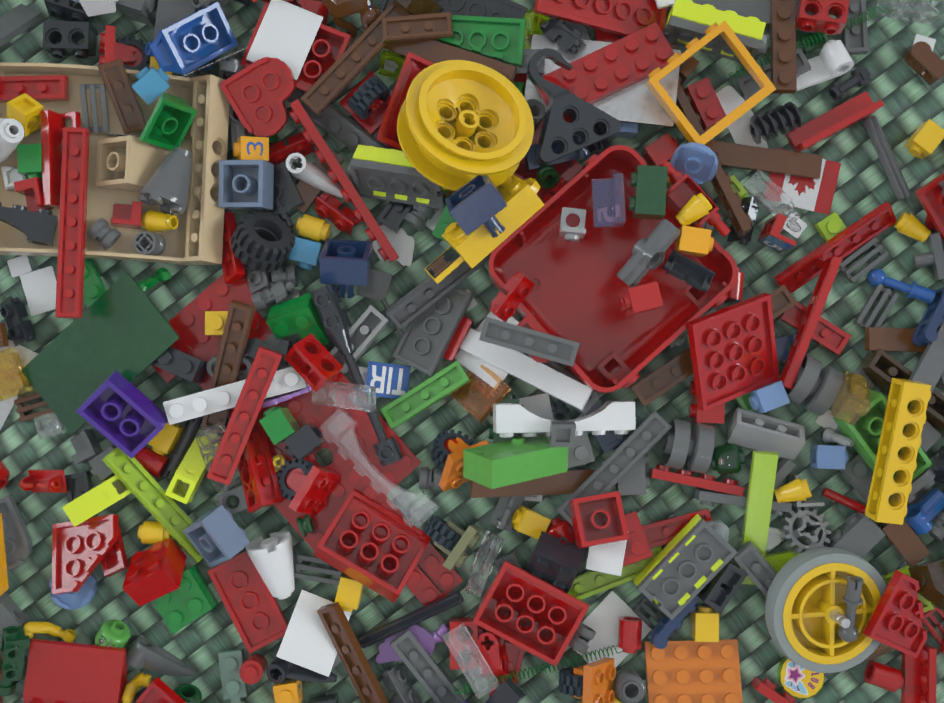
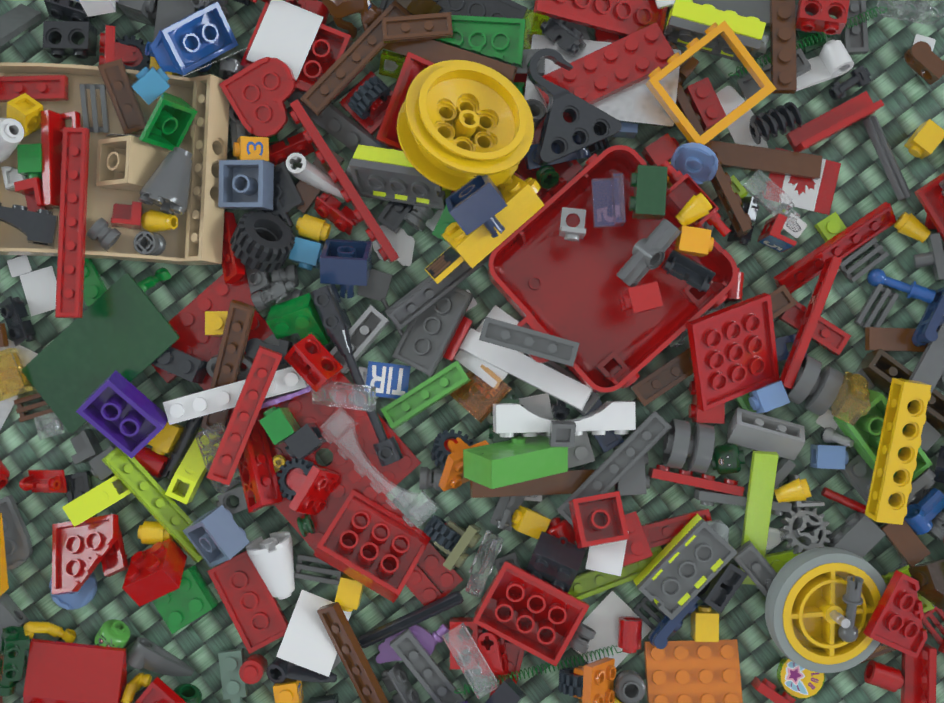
red hinge [489,271,535,322] -> none

